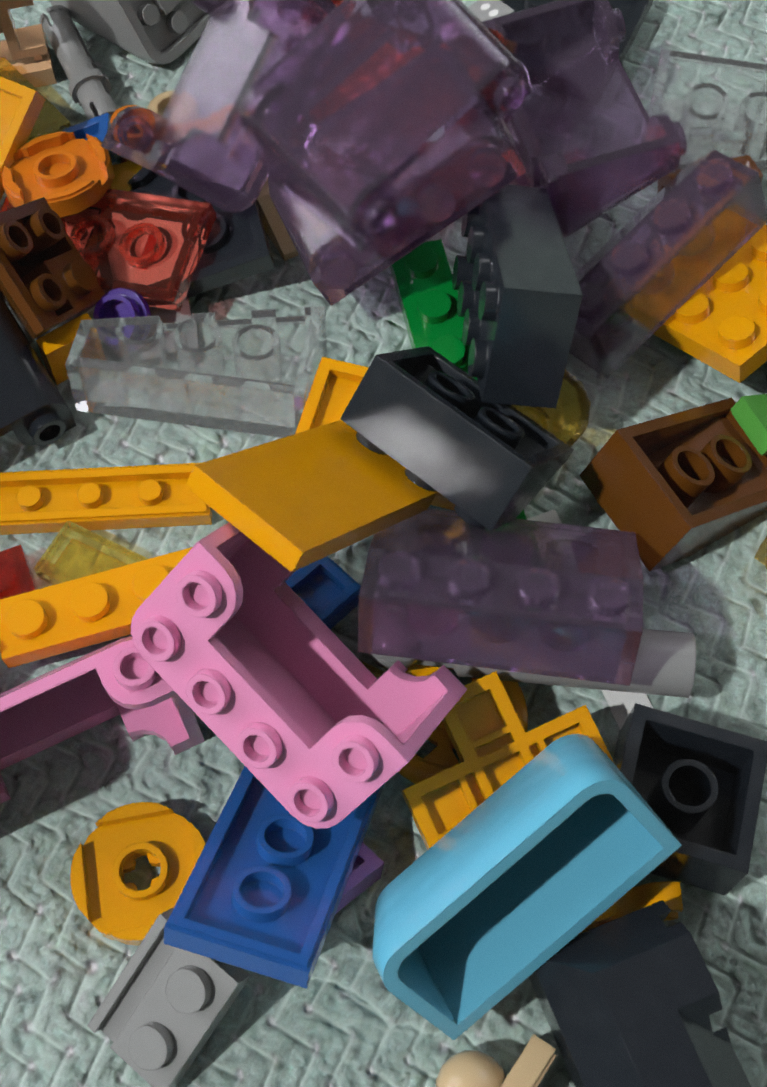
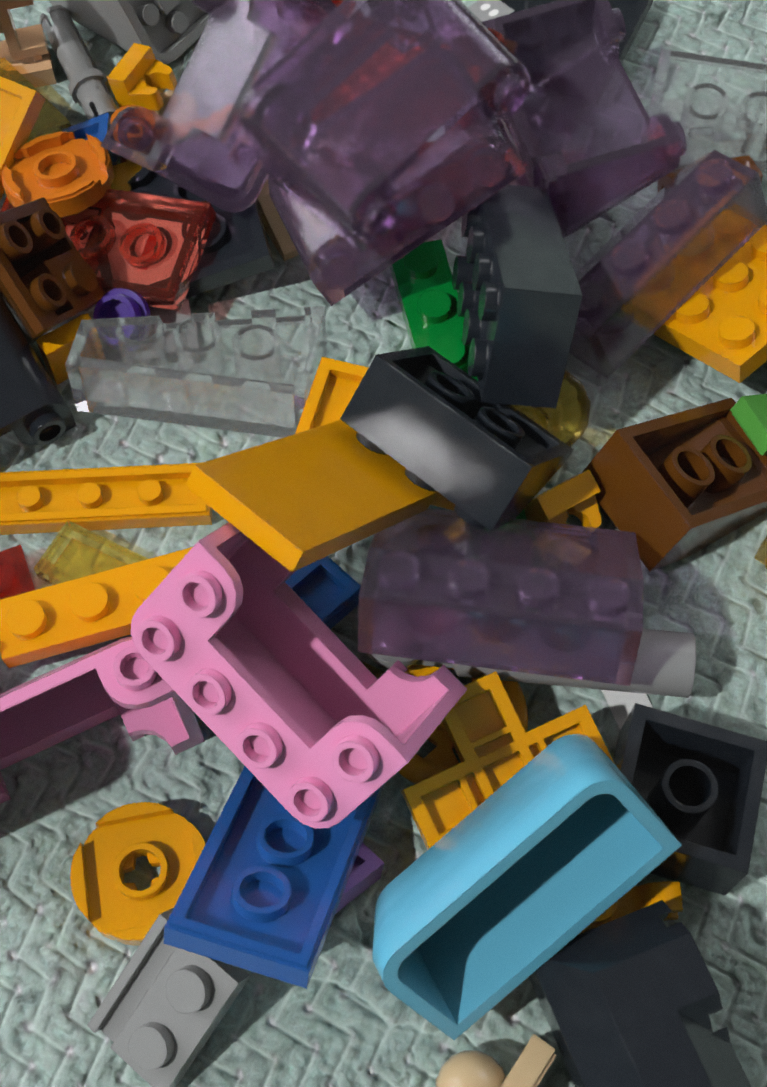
none -> light orange tile [106,43,178,111]
none -> light orange tile [524,470,602,546]

